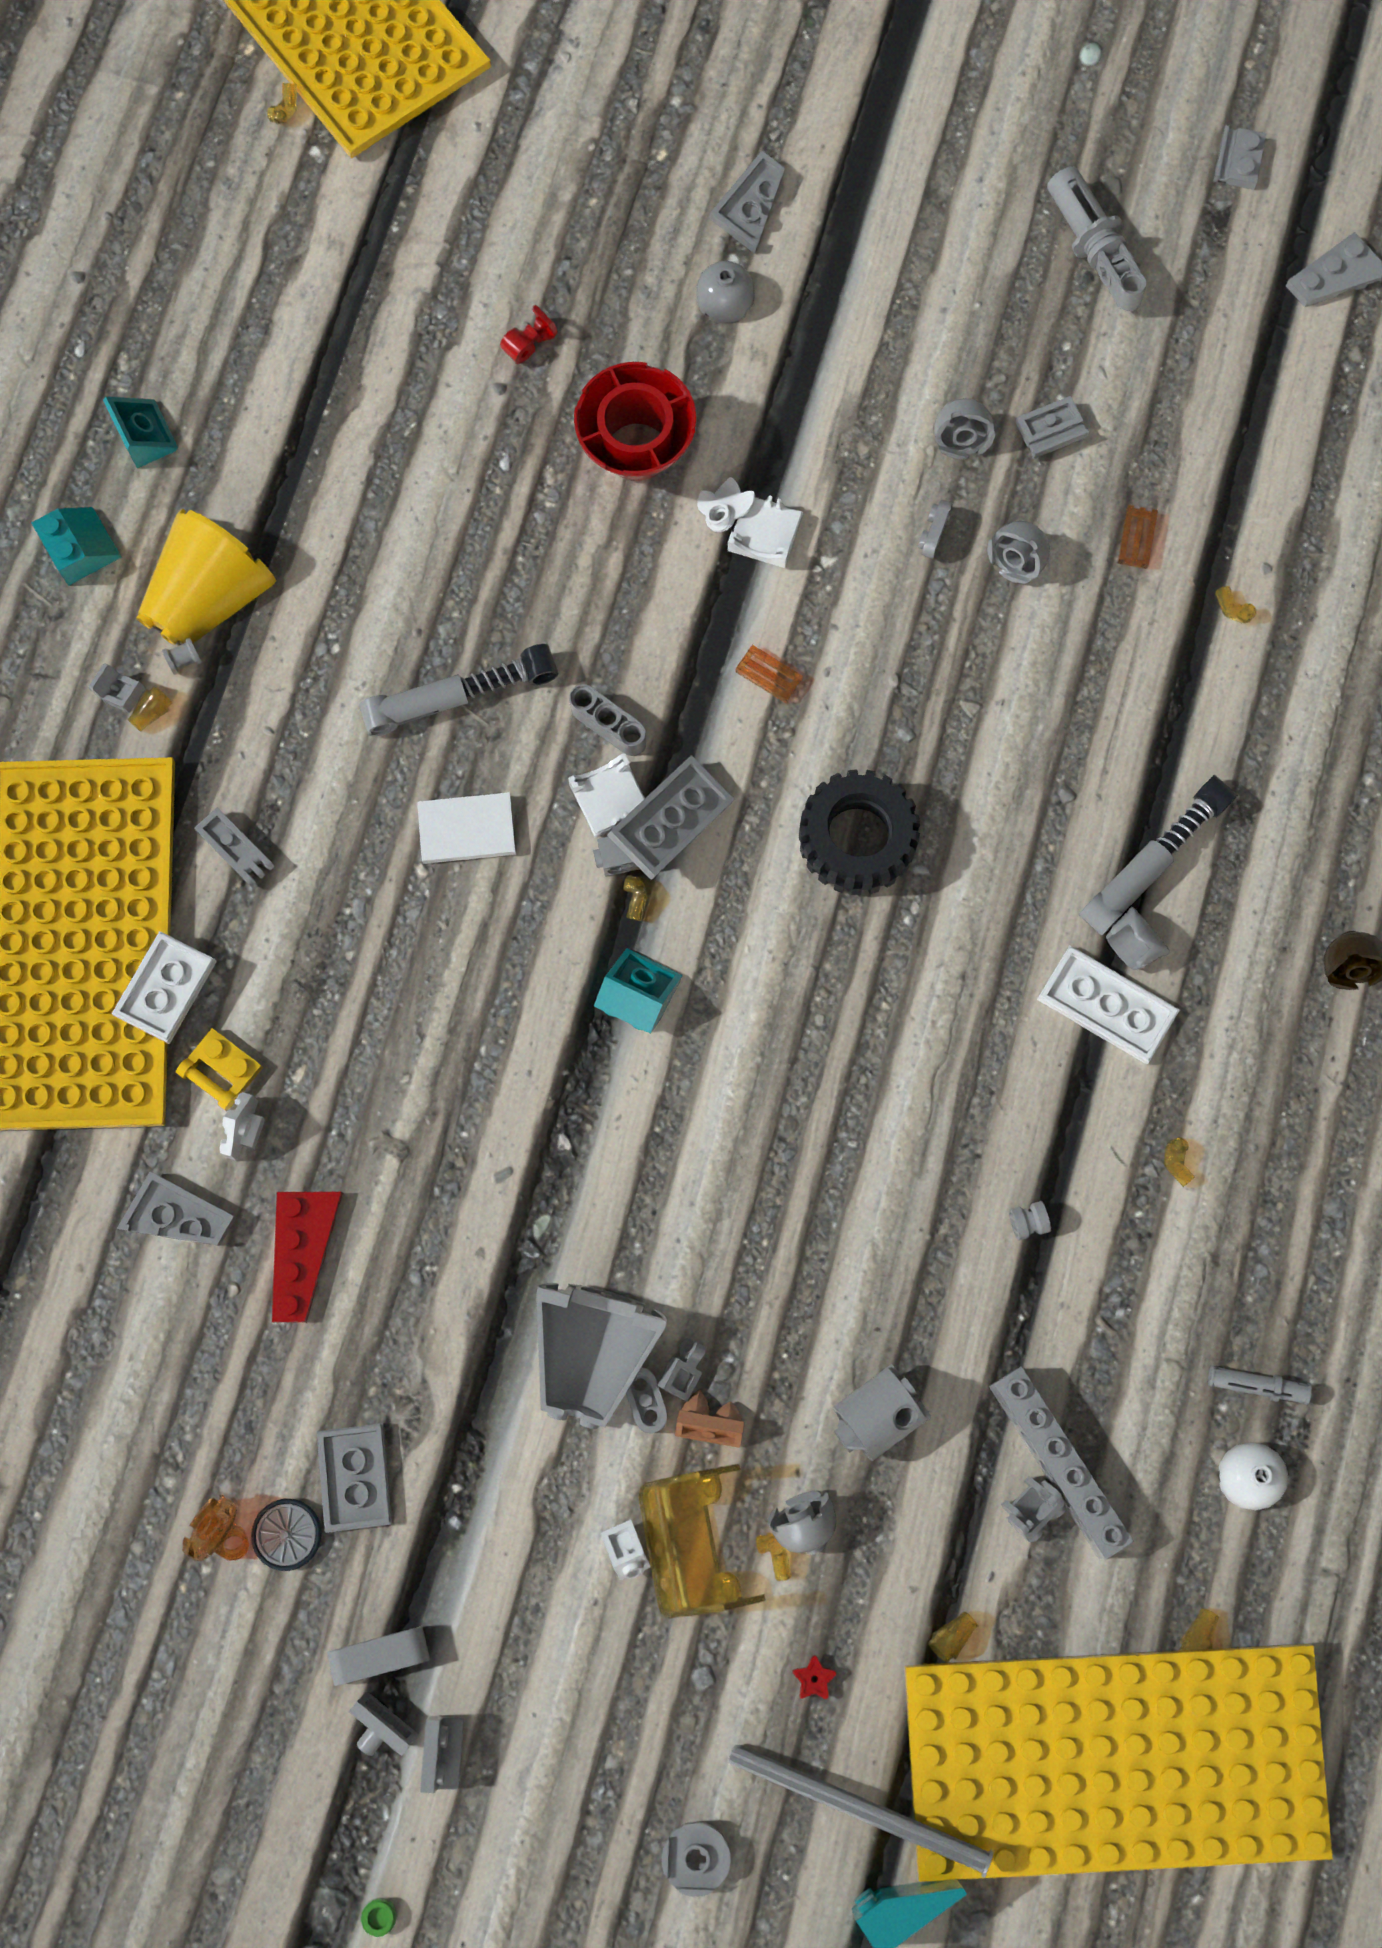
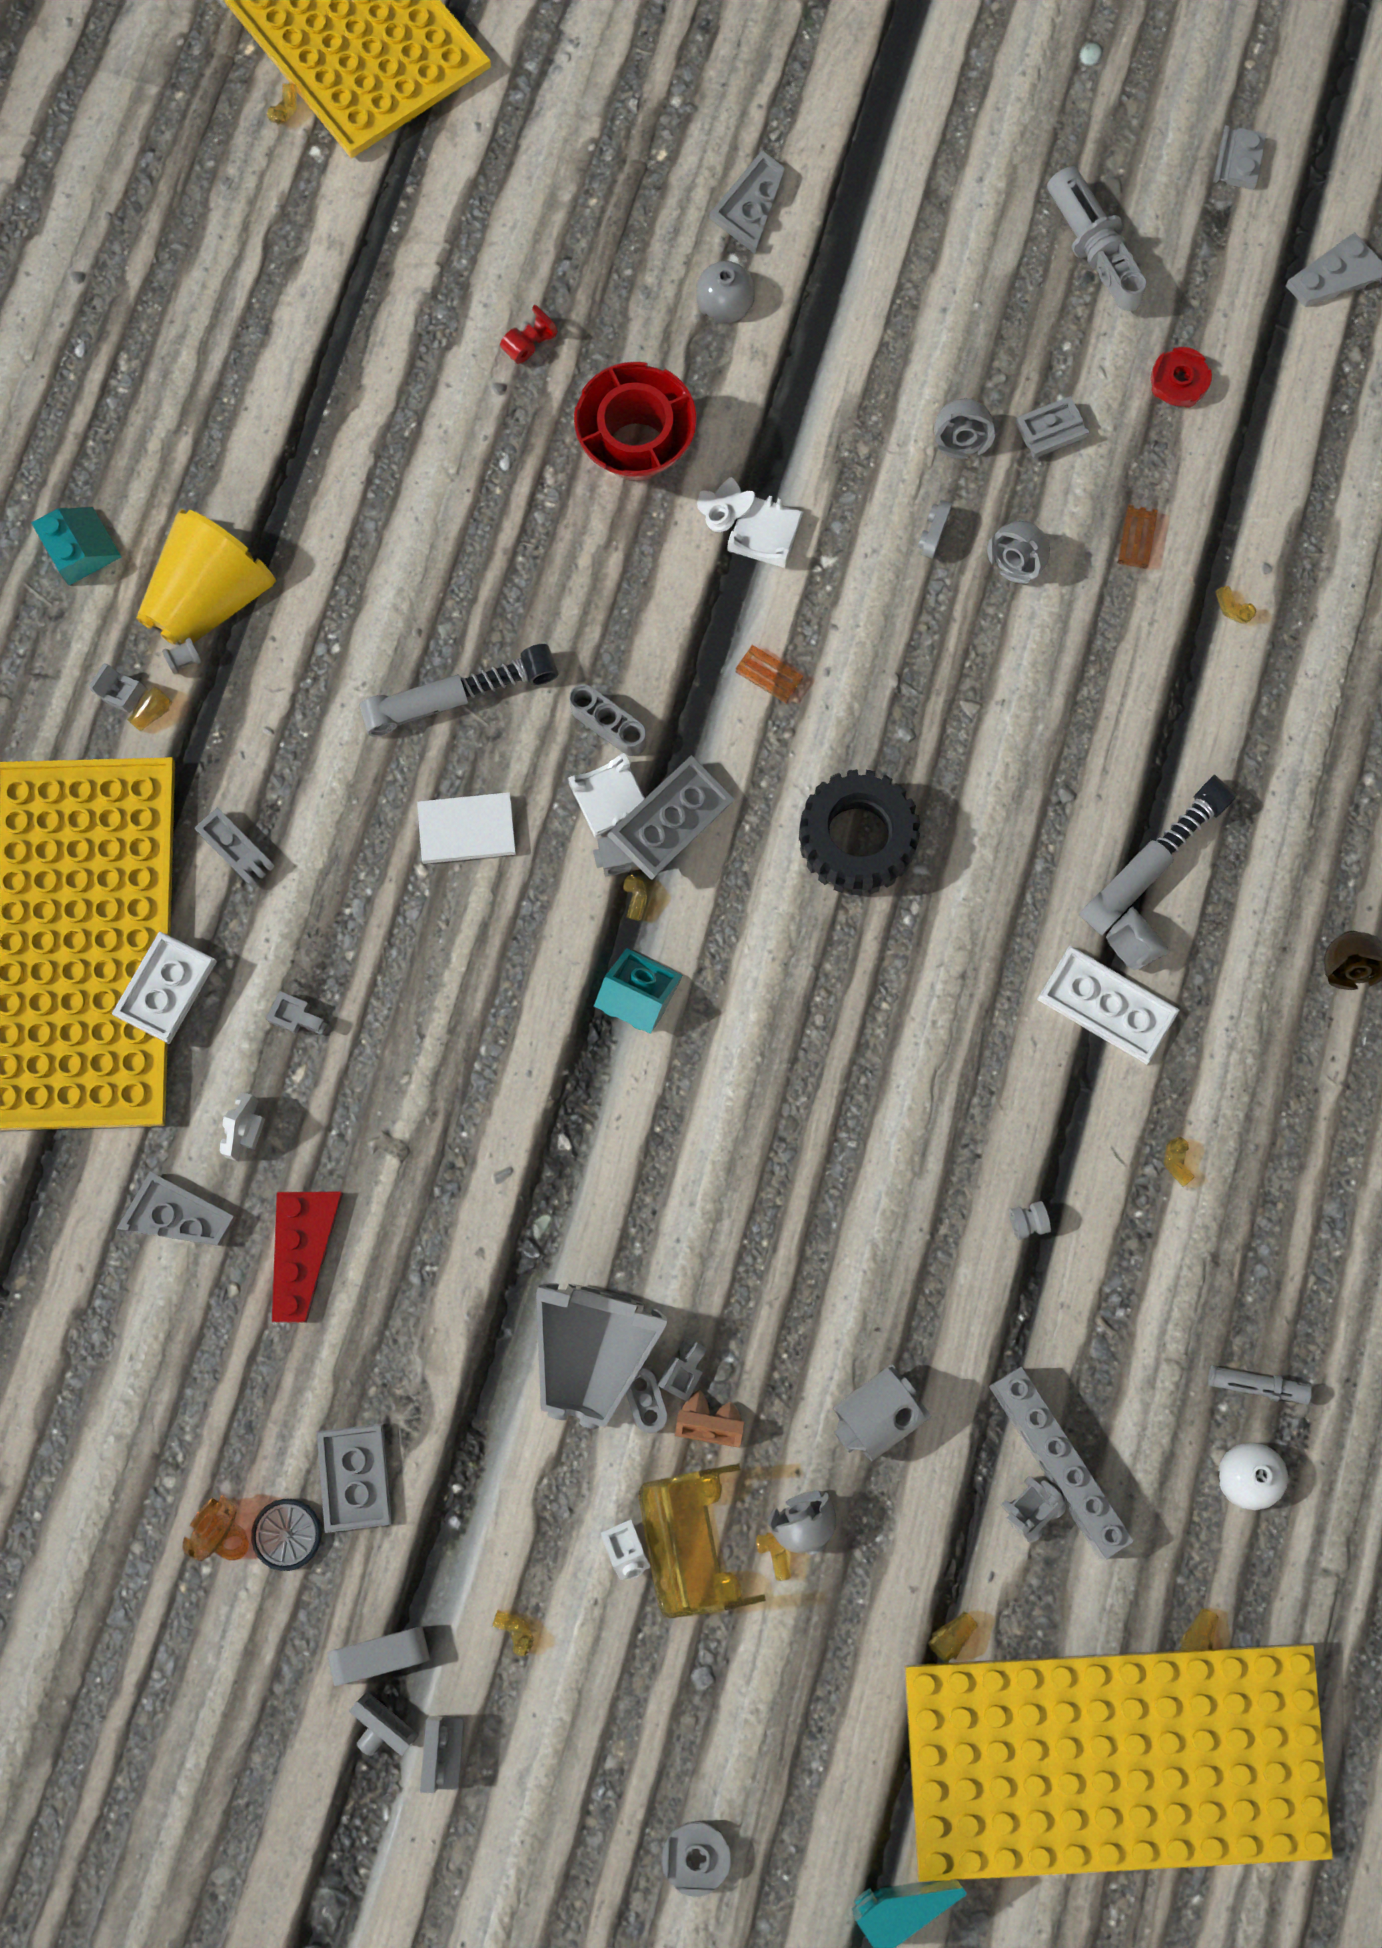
teal slope [103,396,178,469] -> none
yellow plate [176,1028,263,1111] -> none
bright green tile [361,1898,397,1937] -> none
light grey axle [729,1744,994,1878] -> none
red plate [792,1655,836,1700] -> none
none -> light grey plate [266,991,327,1035]
none -> clear yellow arm [492,1610,534,1656]
none -> red plate [1151,347,1212,408]

